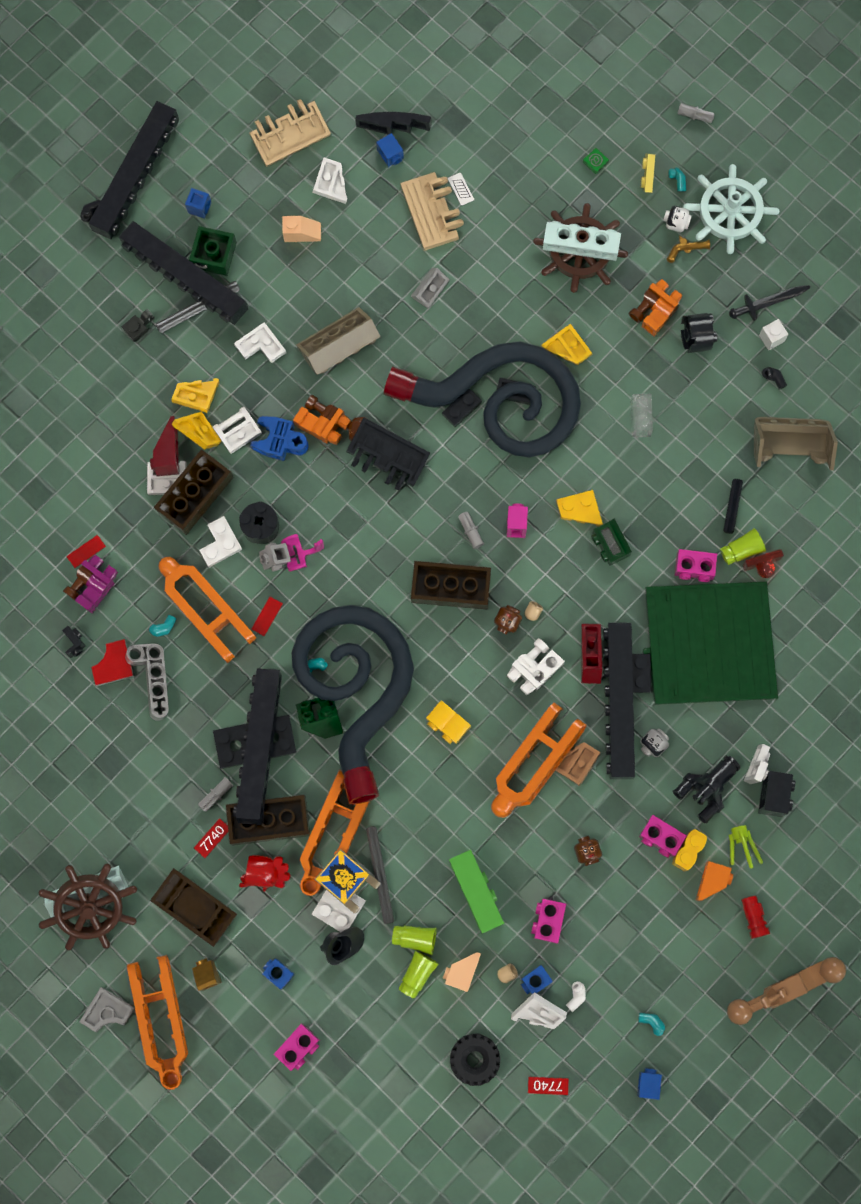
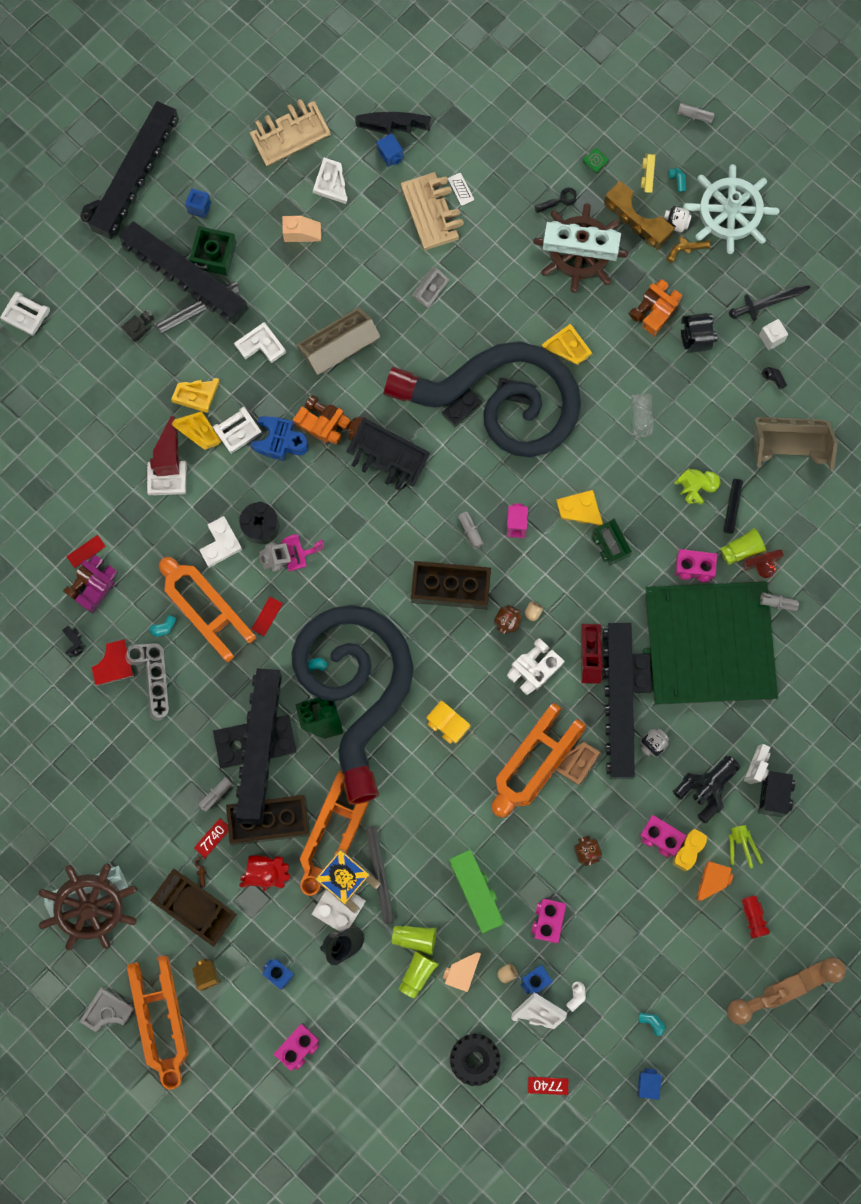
dark brown slope [153,449,234,535] -> none
none -> white plate [0,291,50,336]
none -> reddish brown hand [195,857,207,887]
none -> black piece [534,187,577,213]
none -> pearl gold arch [604,180,675,250]
none -> lime animal [674,468,721,505]
none -> light grey axle [760,592,799,611]

